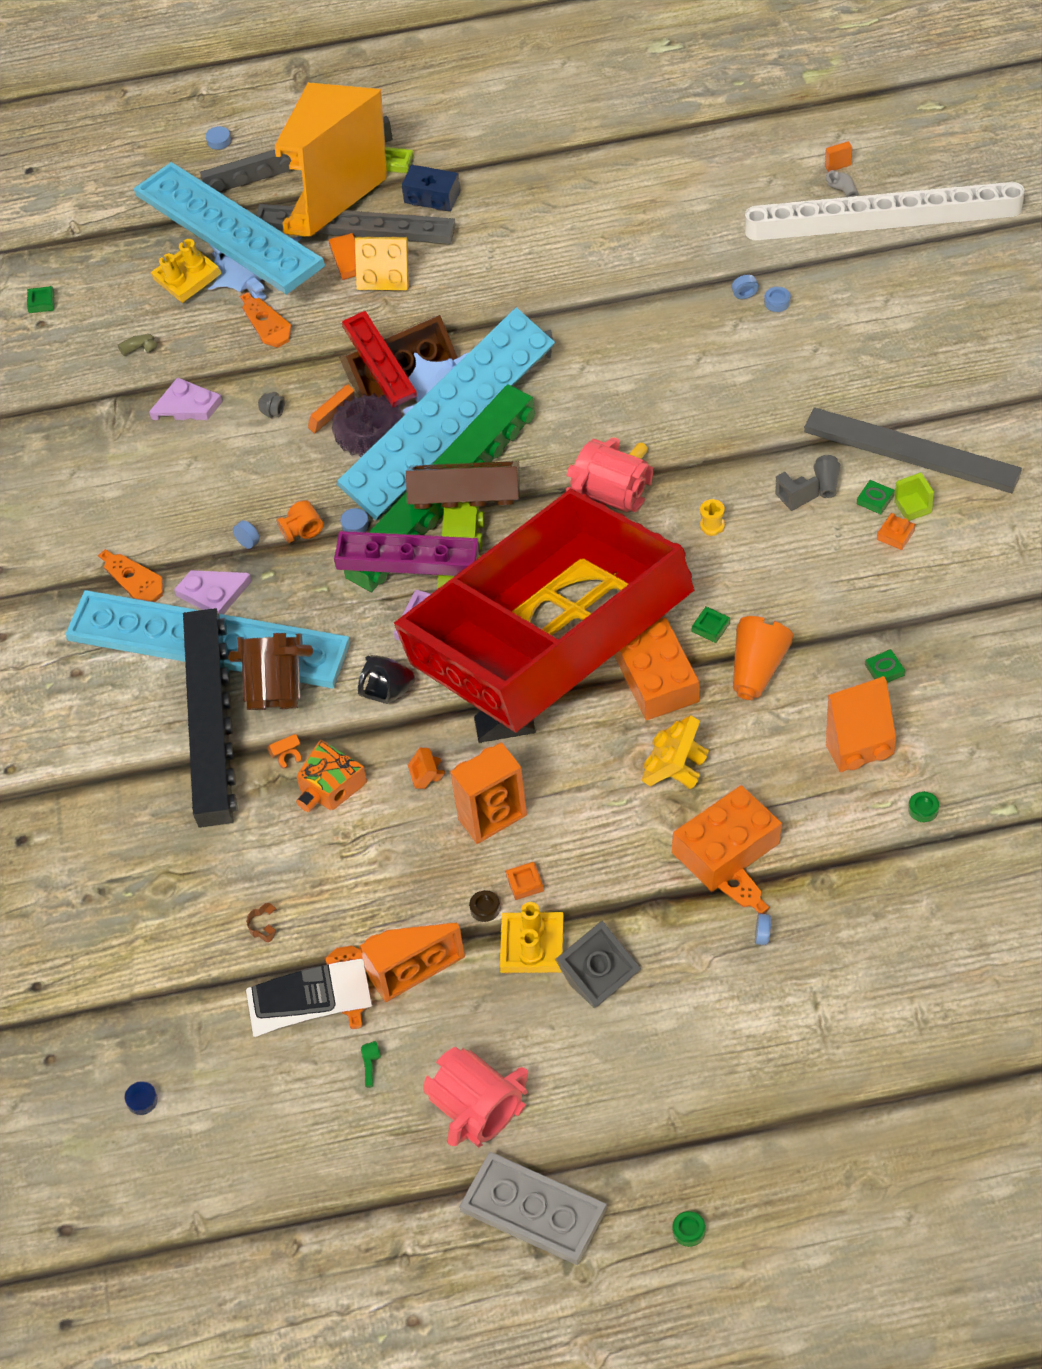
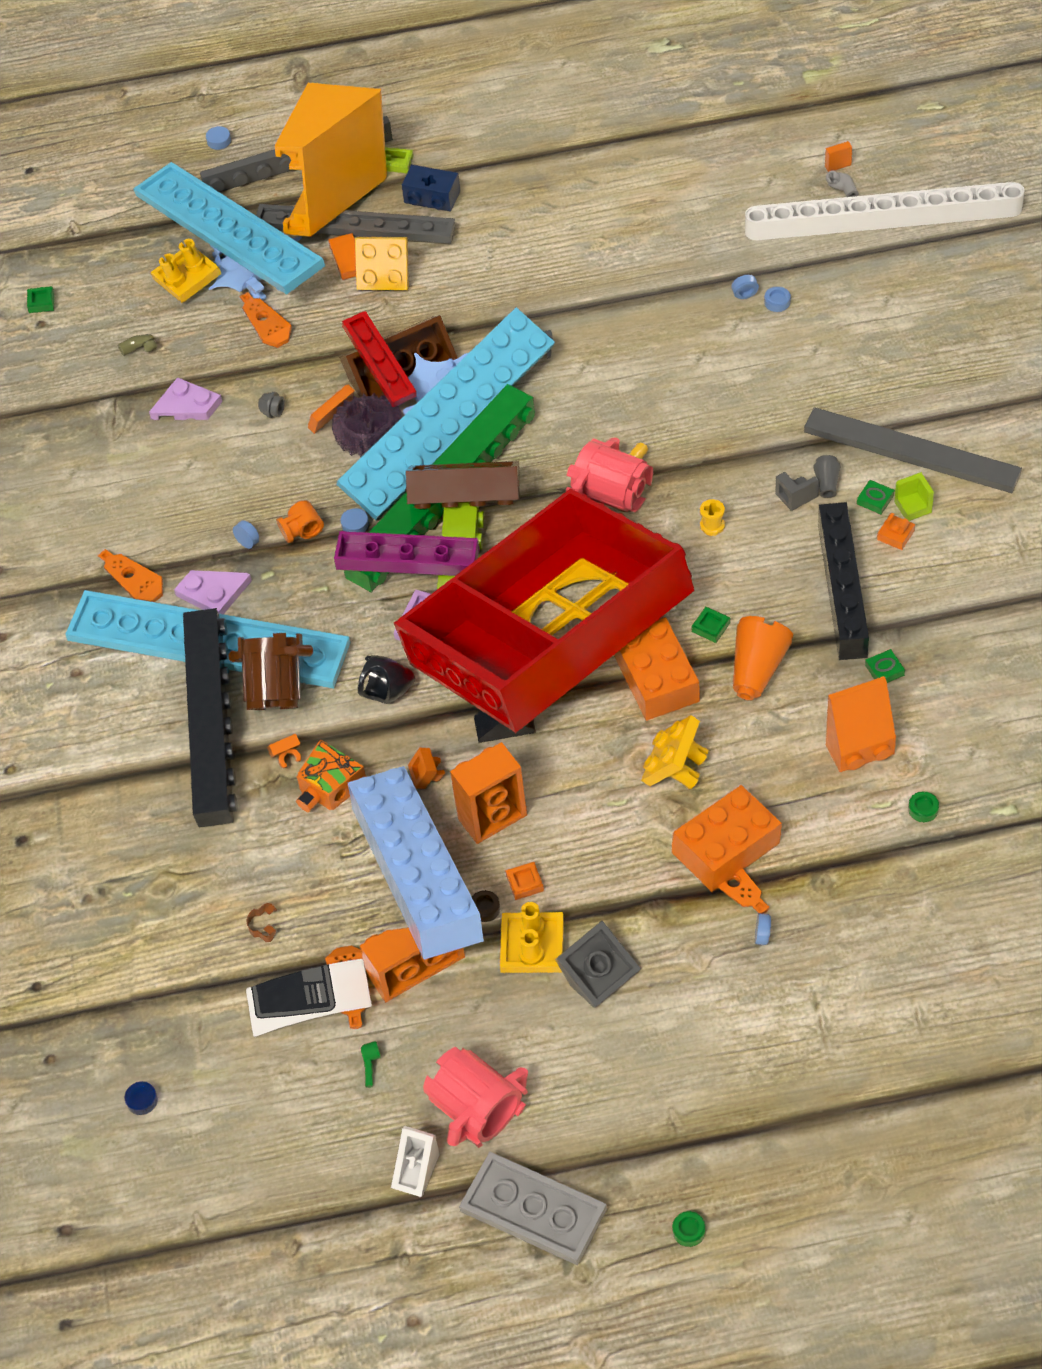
none -> light blue brick [348,766,484,960]
none -> white slope [391,1126,440,1197]
none -> black brick [818,502,869,660]

